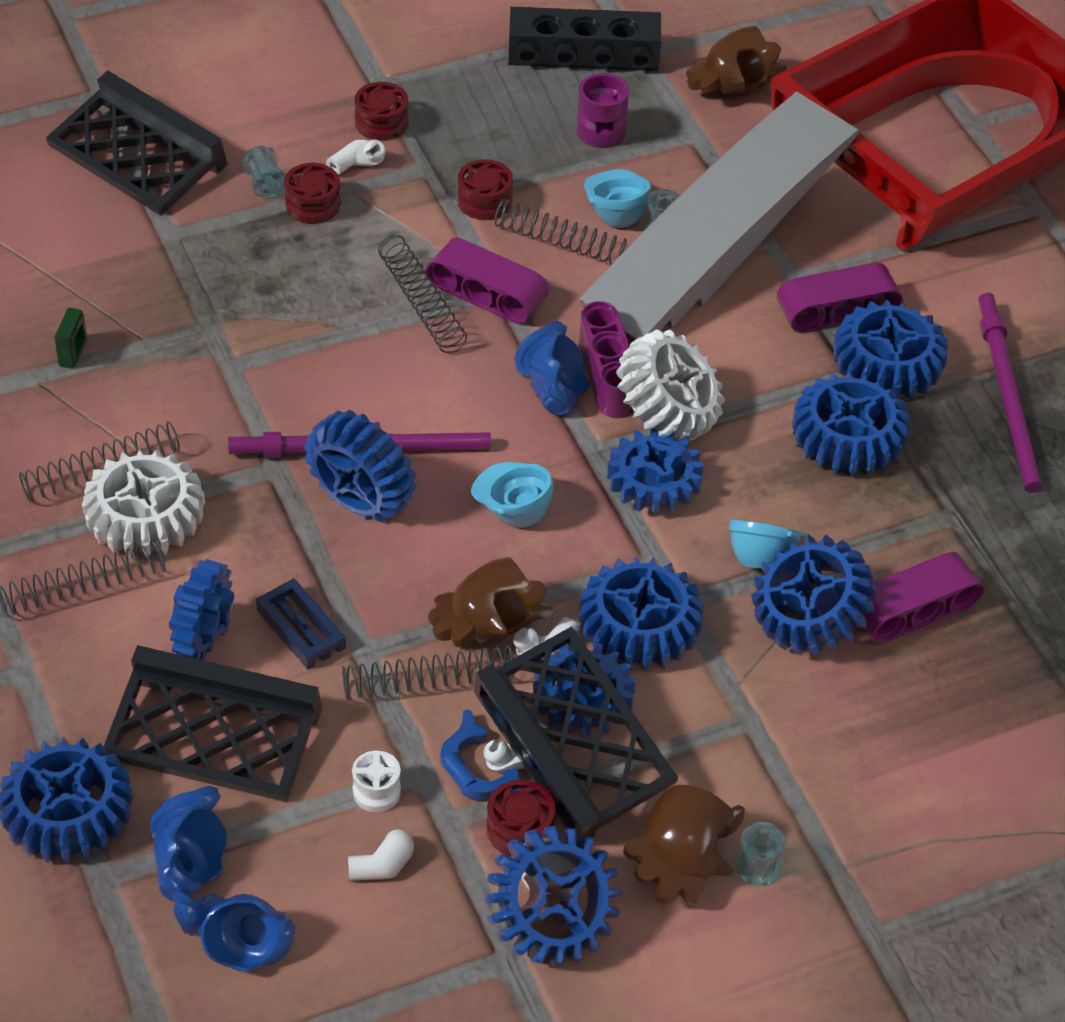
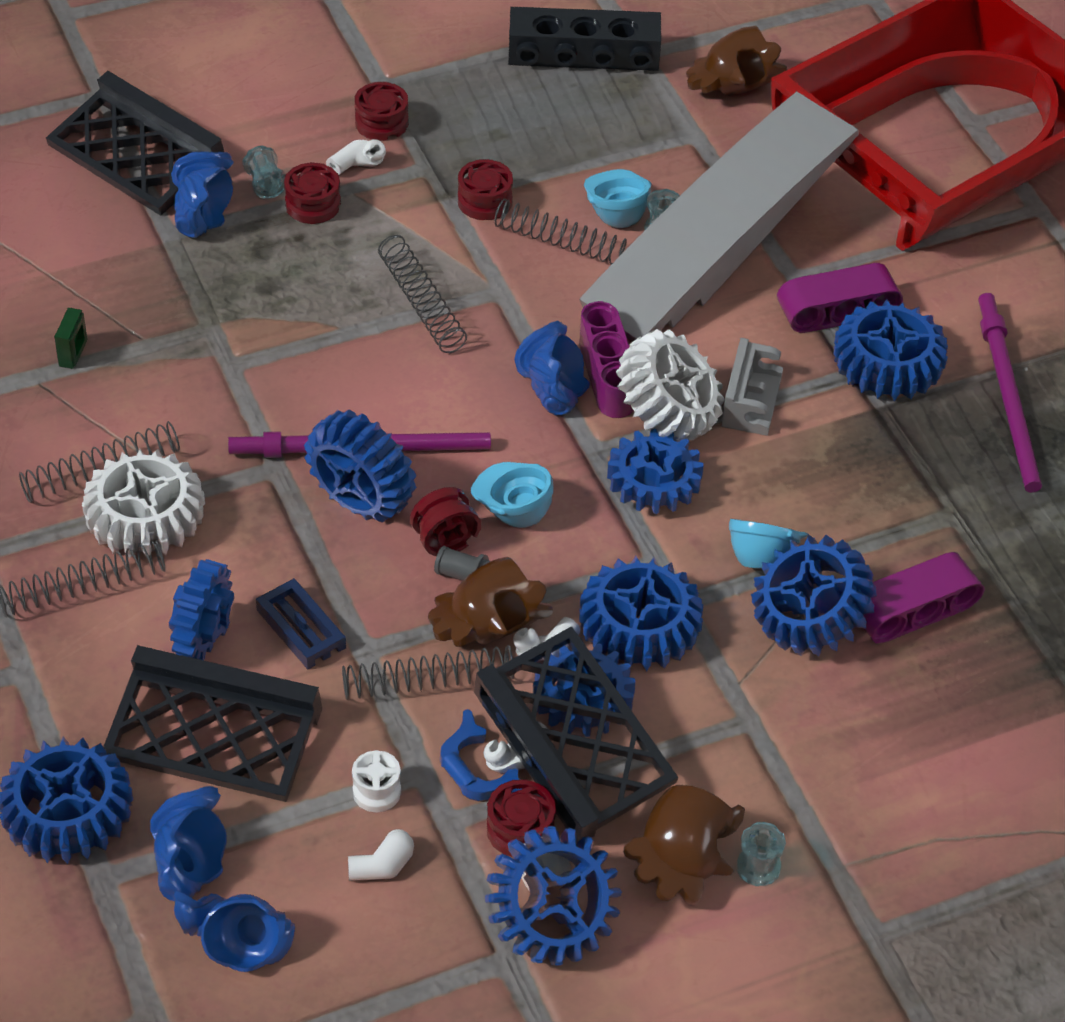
magenta beam [426,238,549,323] -> none
magenta wheel [576,73,629,148] -> none
blue gear [792,372,910,477] -> none
none -> blue hair [171,152,234,238]
none -> dark red wheel [410,487,481,556]
none -> dark grey pin [434,546,490,581]
none -> light grey hinge [721,338,783,436]

